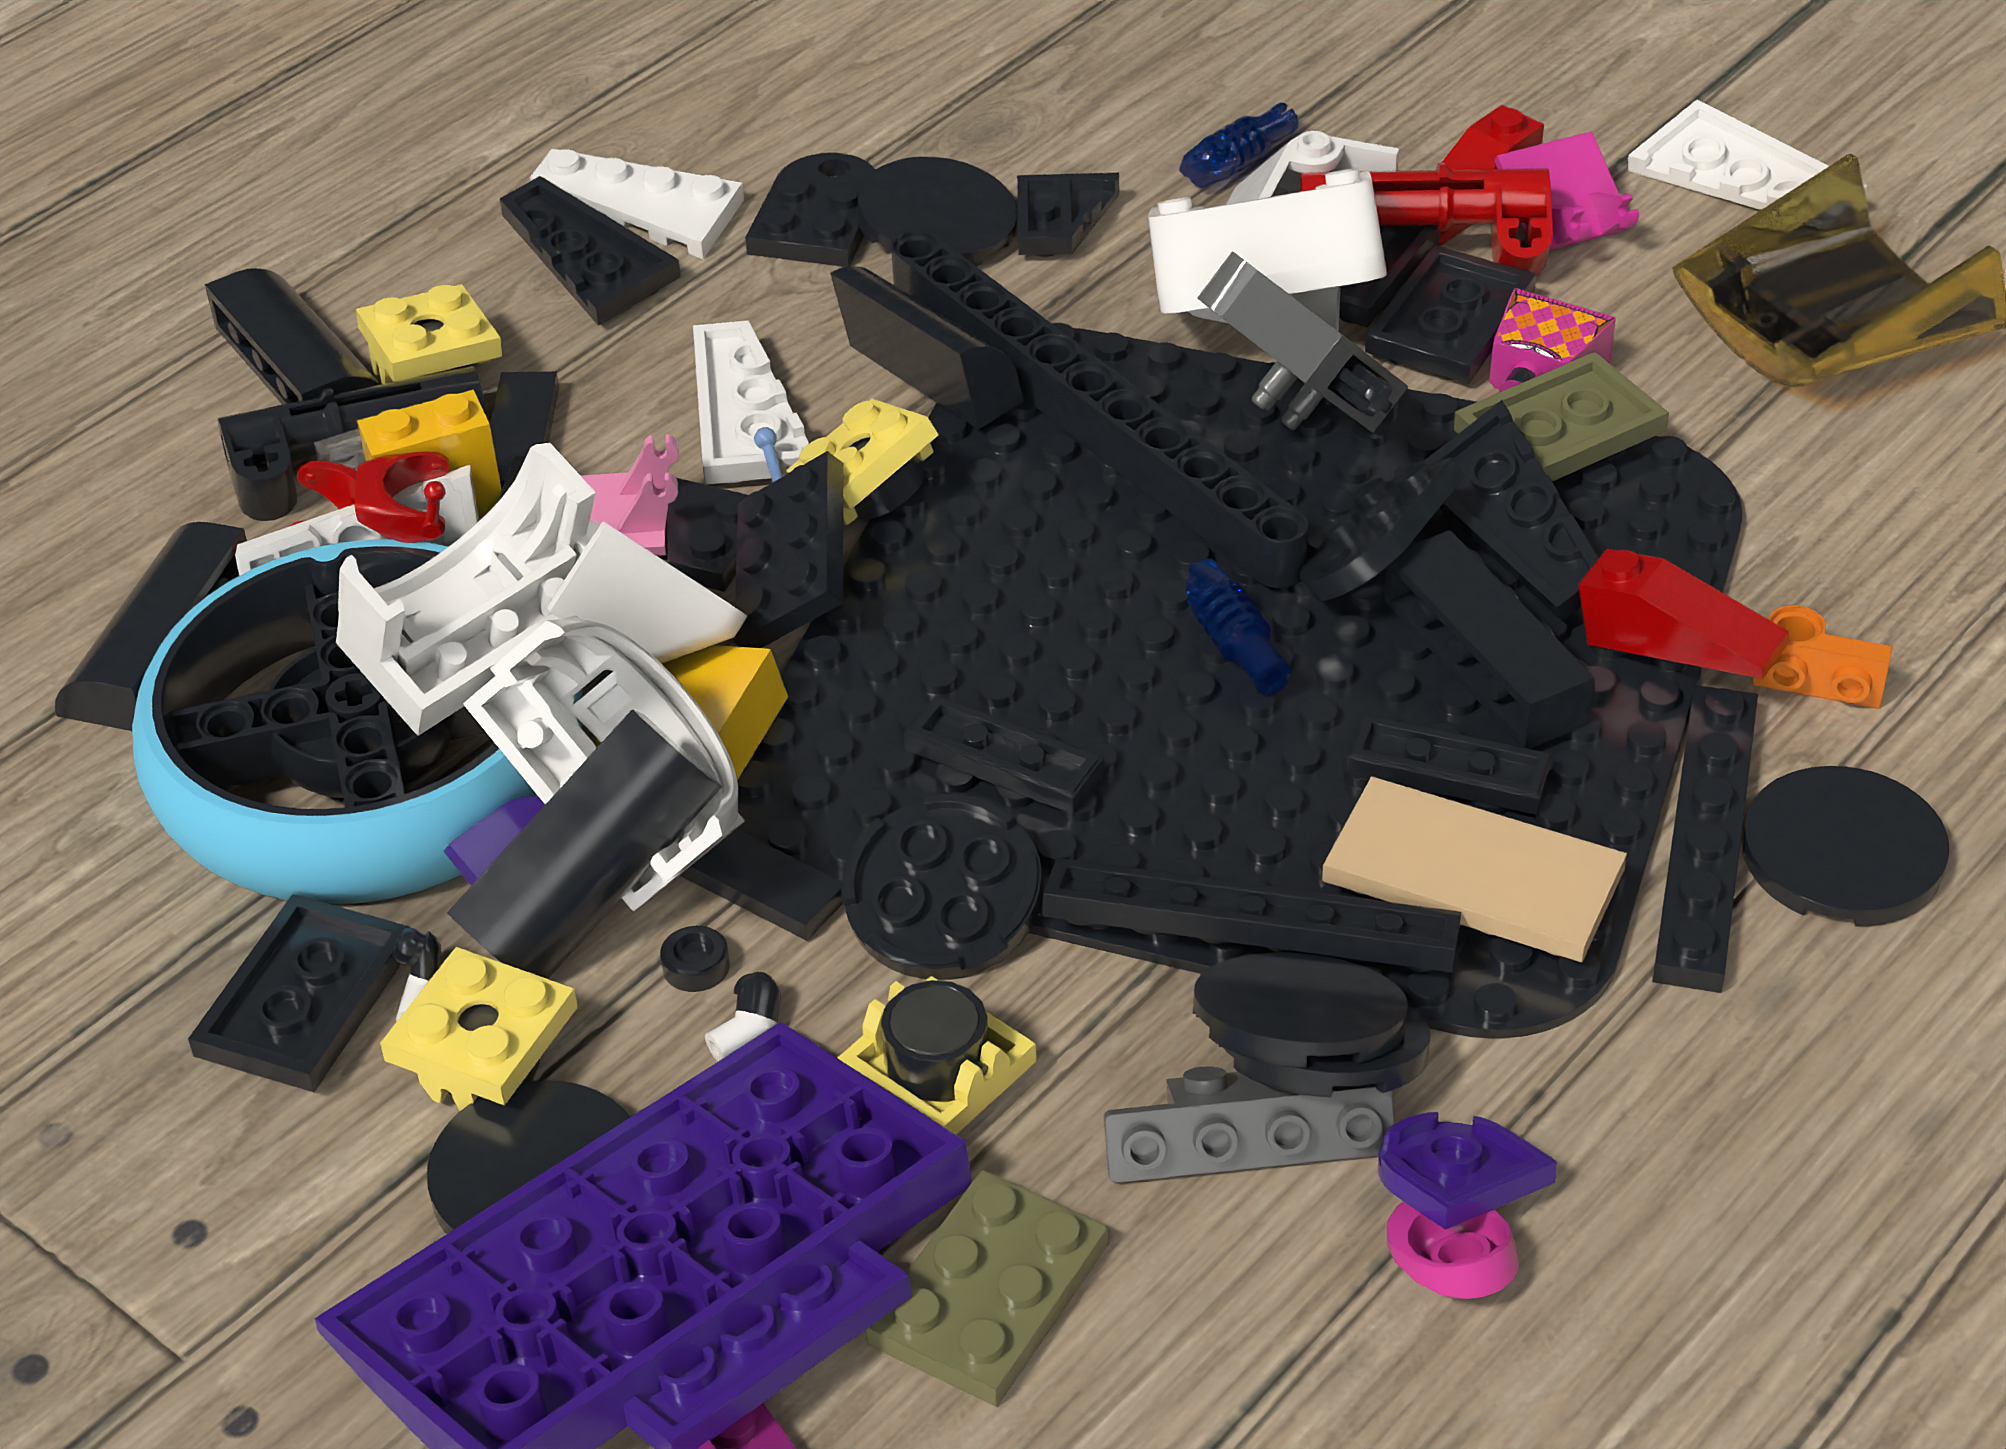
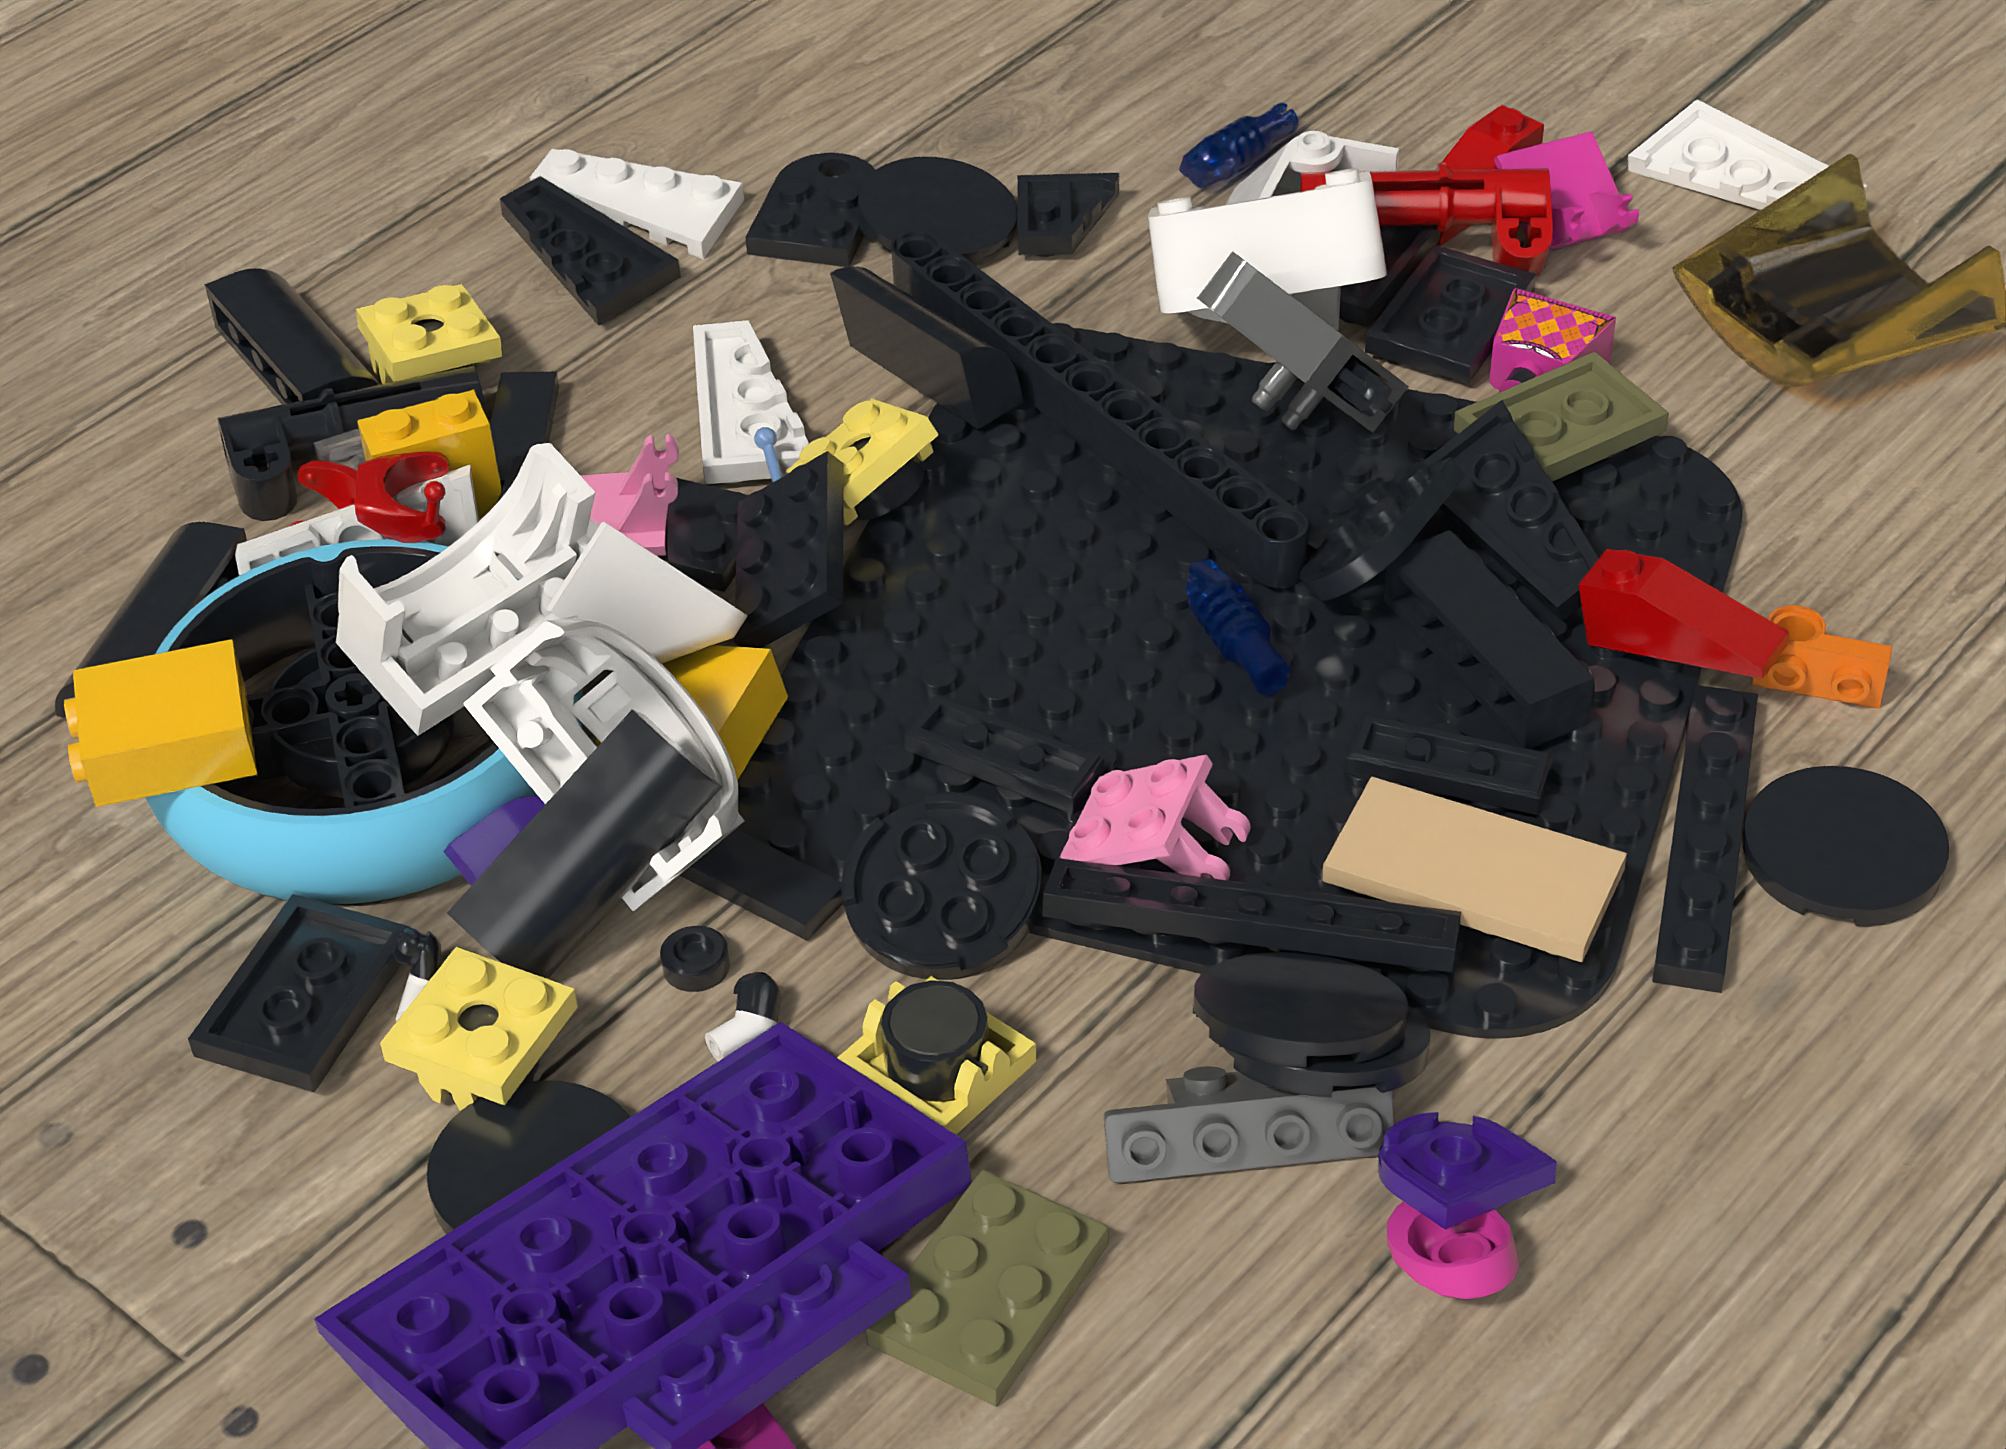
none -> yellow brick [64,639,257,807]
none -> bright pink plate [1059,754,1251,880]

